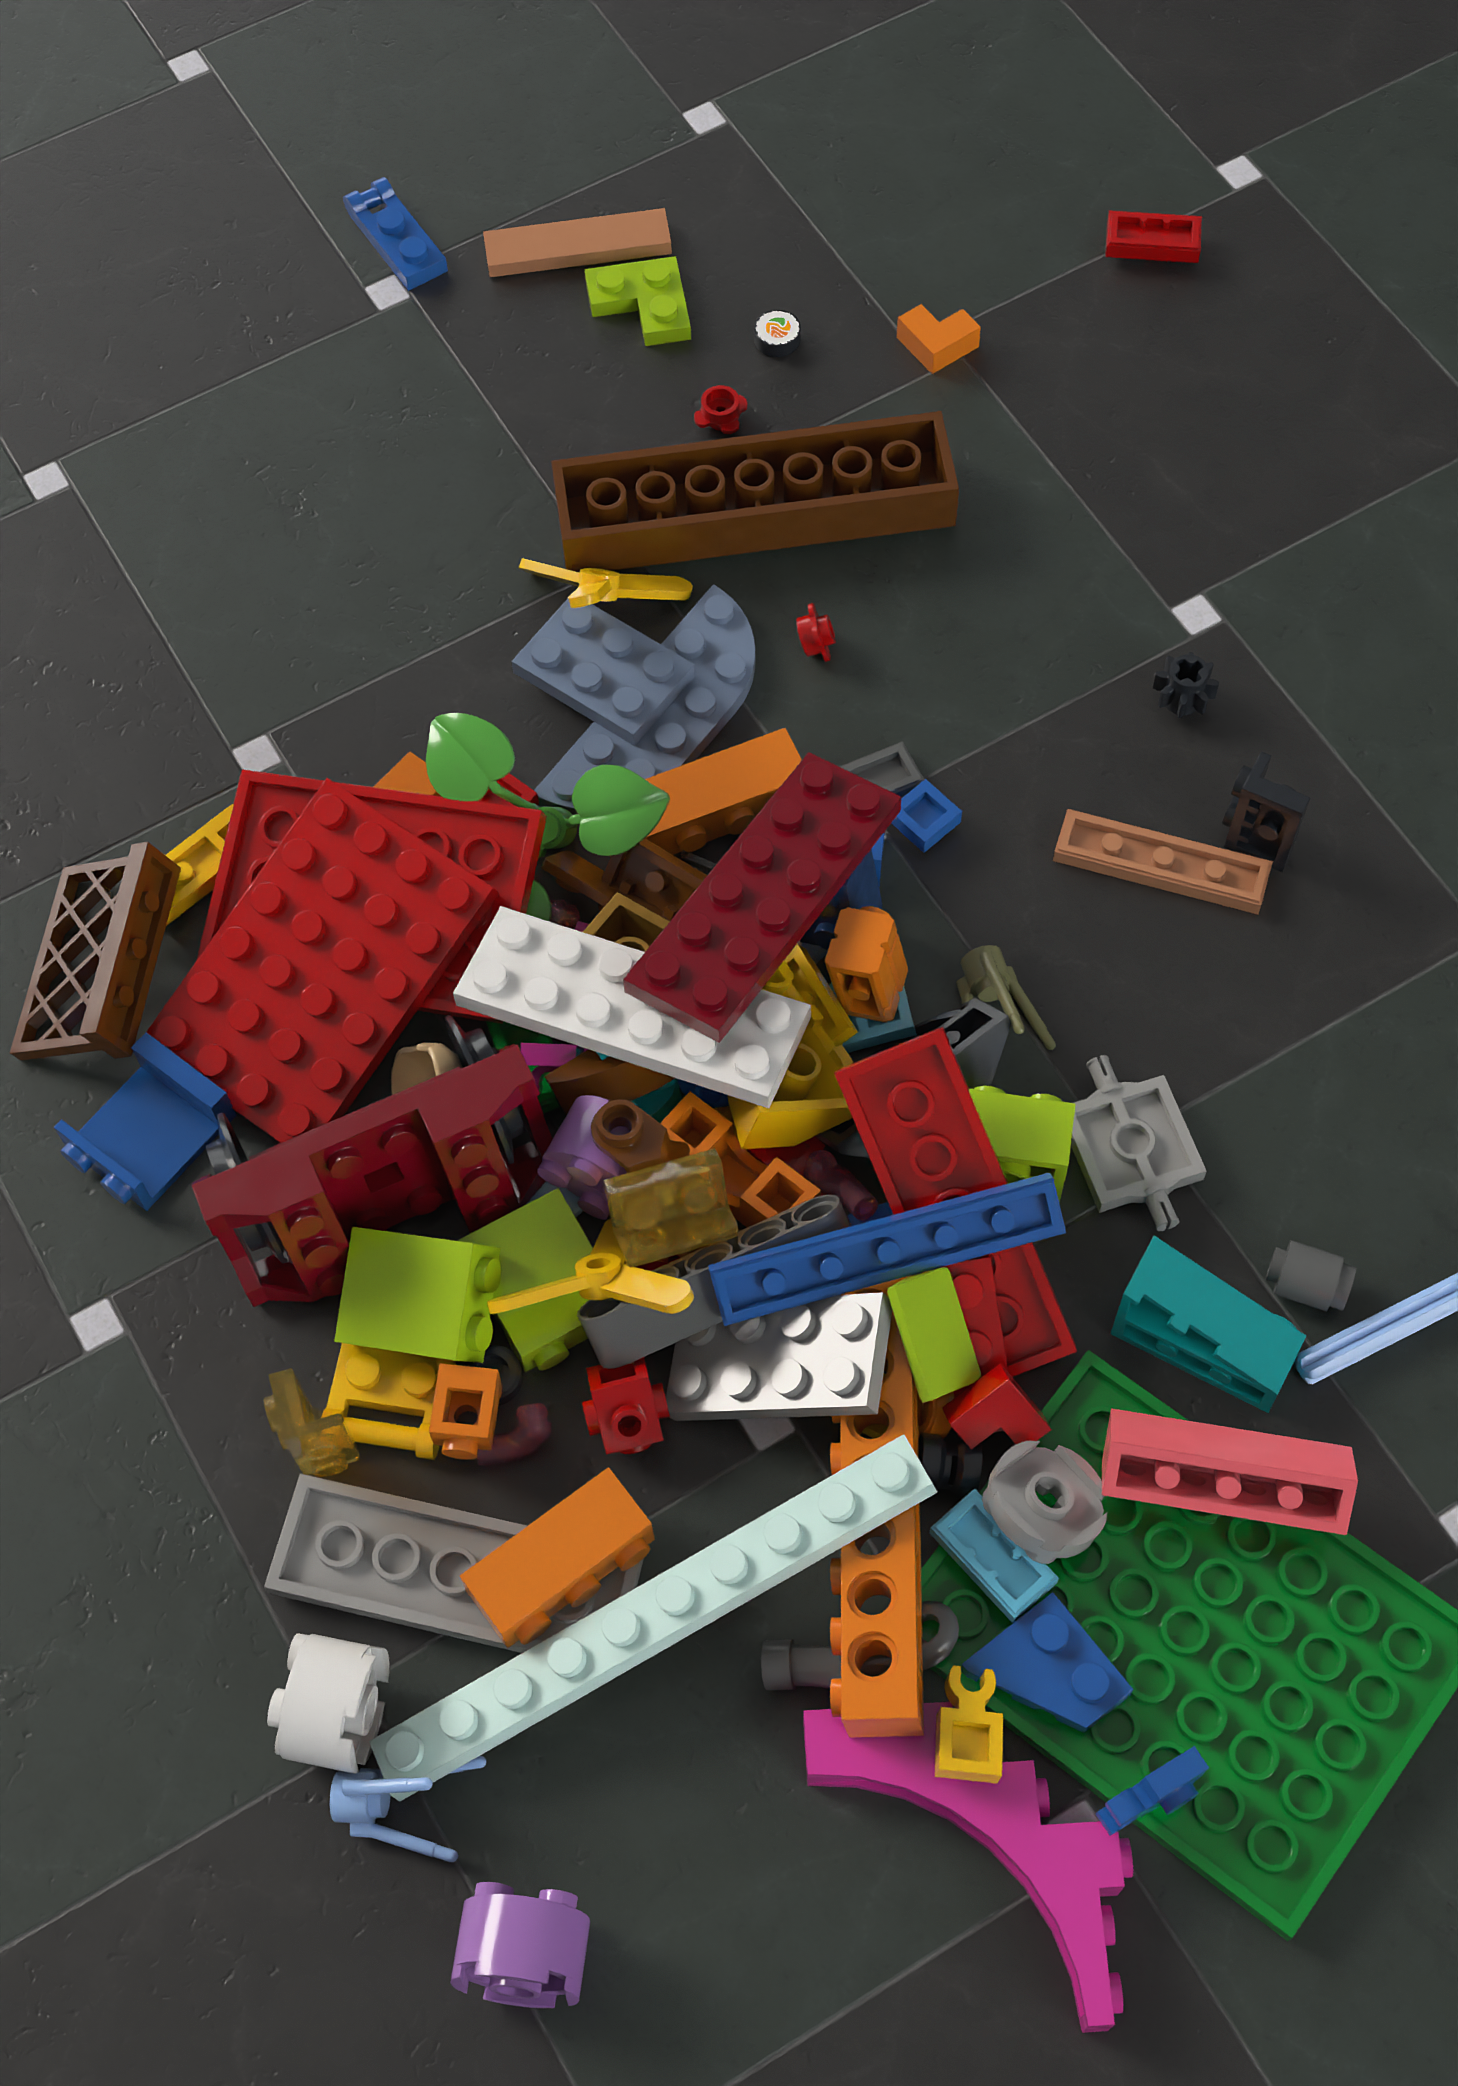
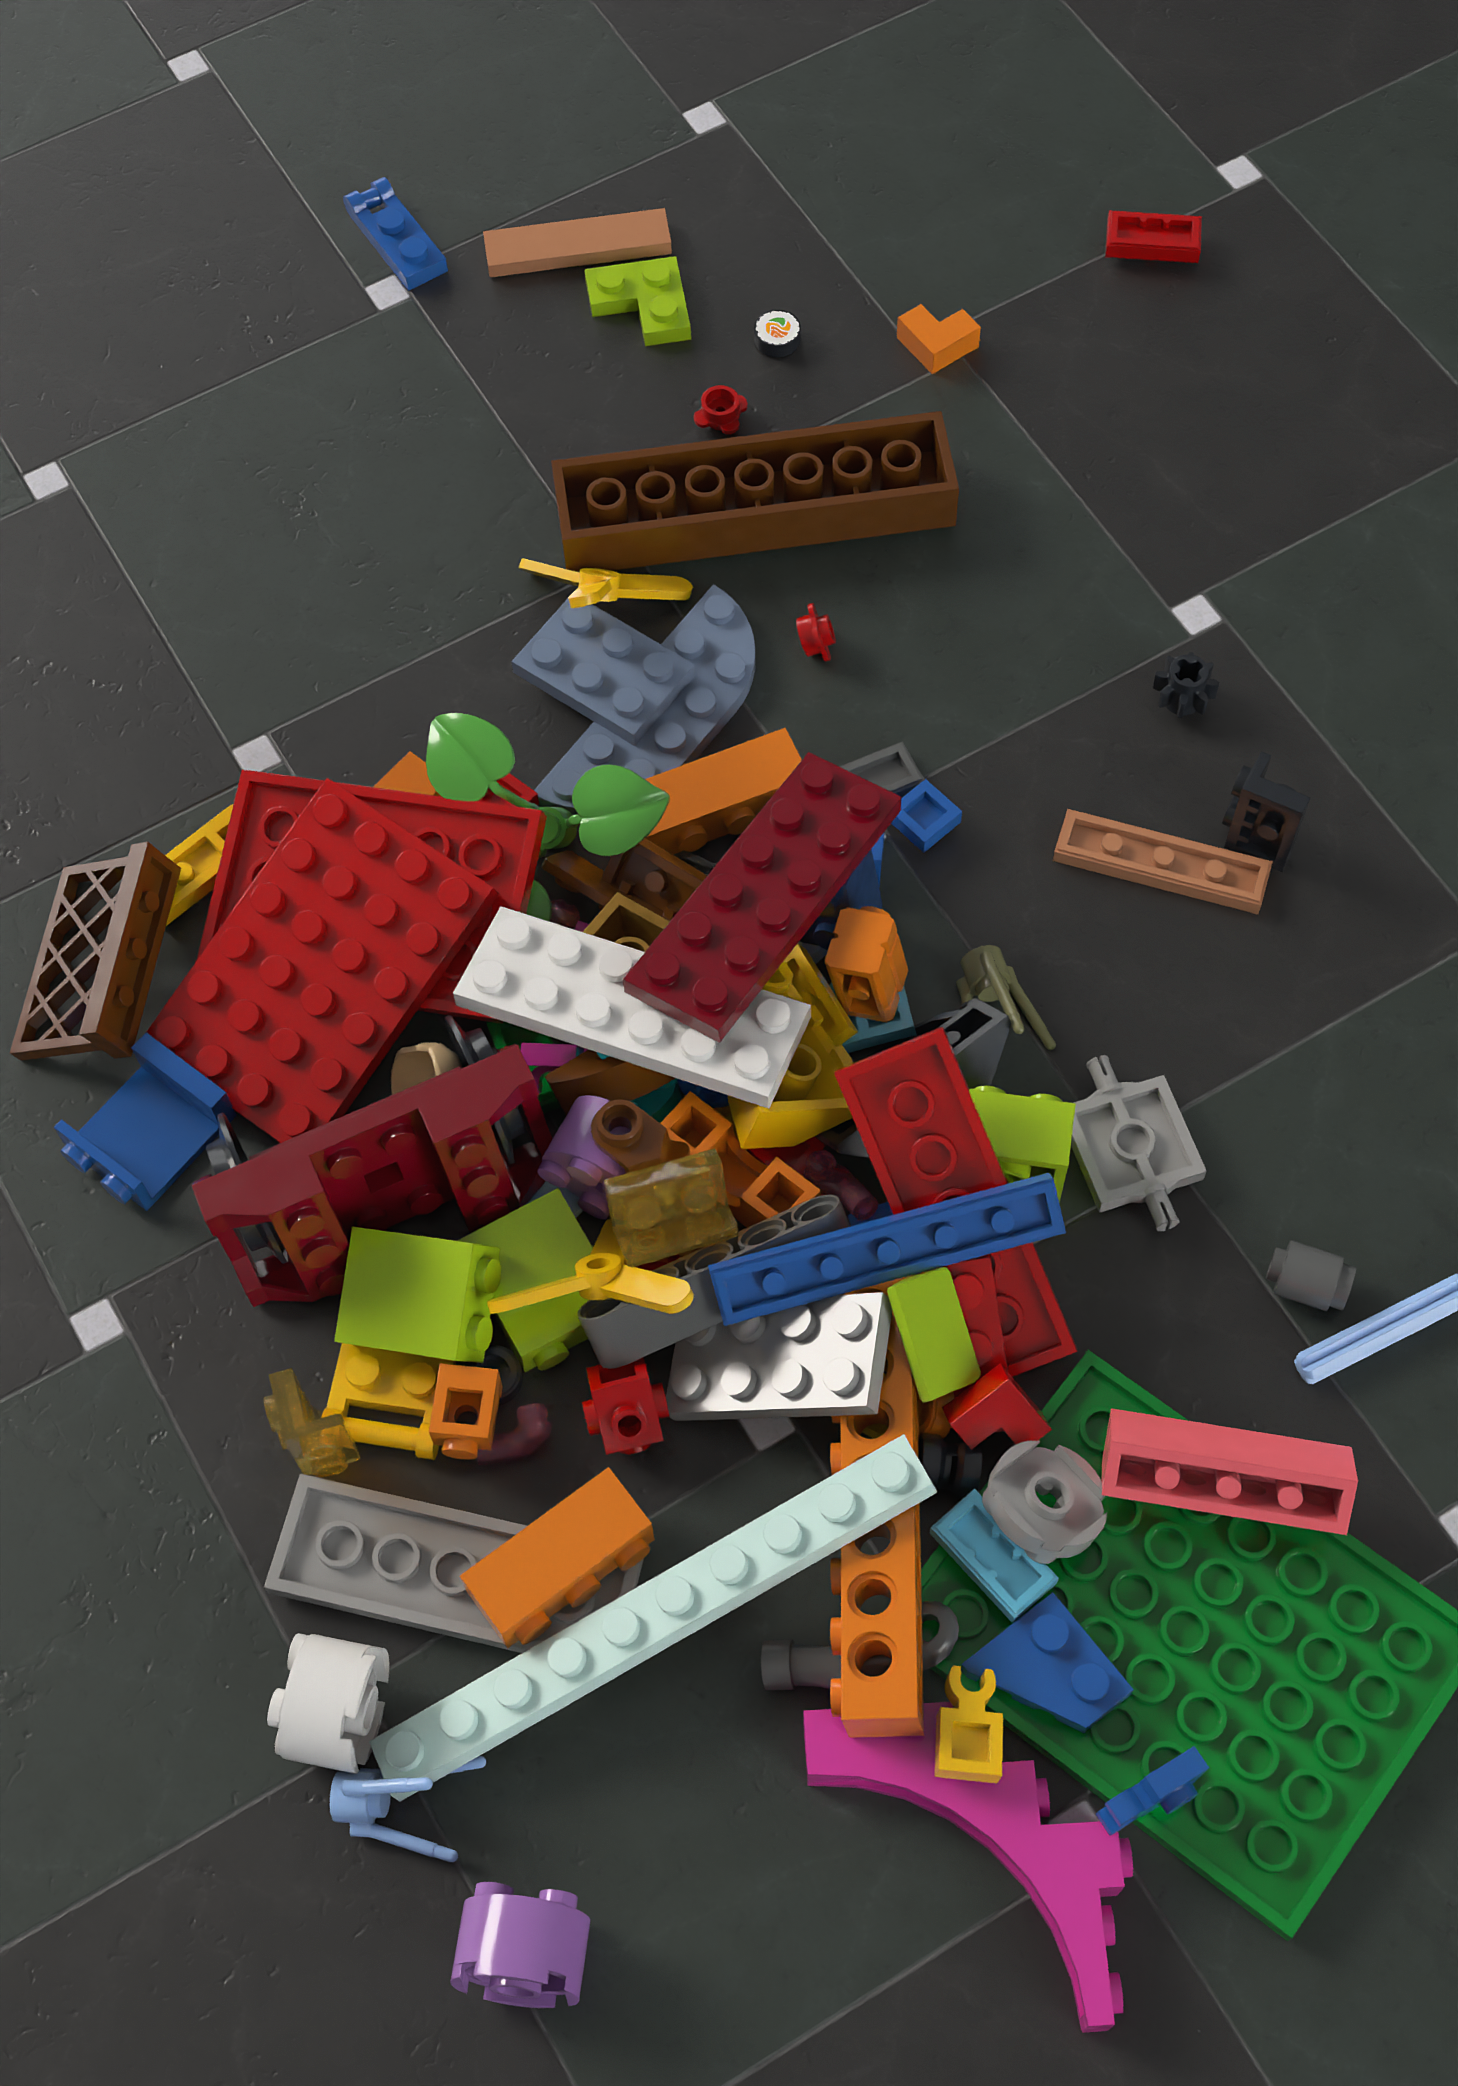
teal wedge [1110,1236,1306,1413] -> none

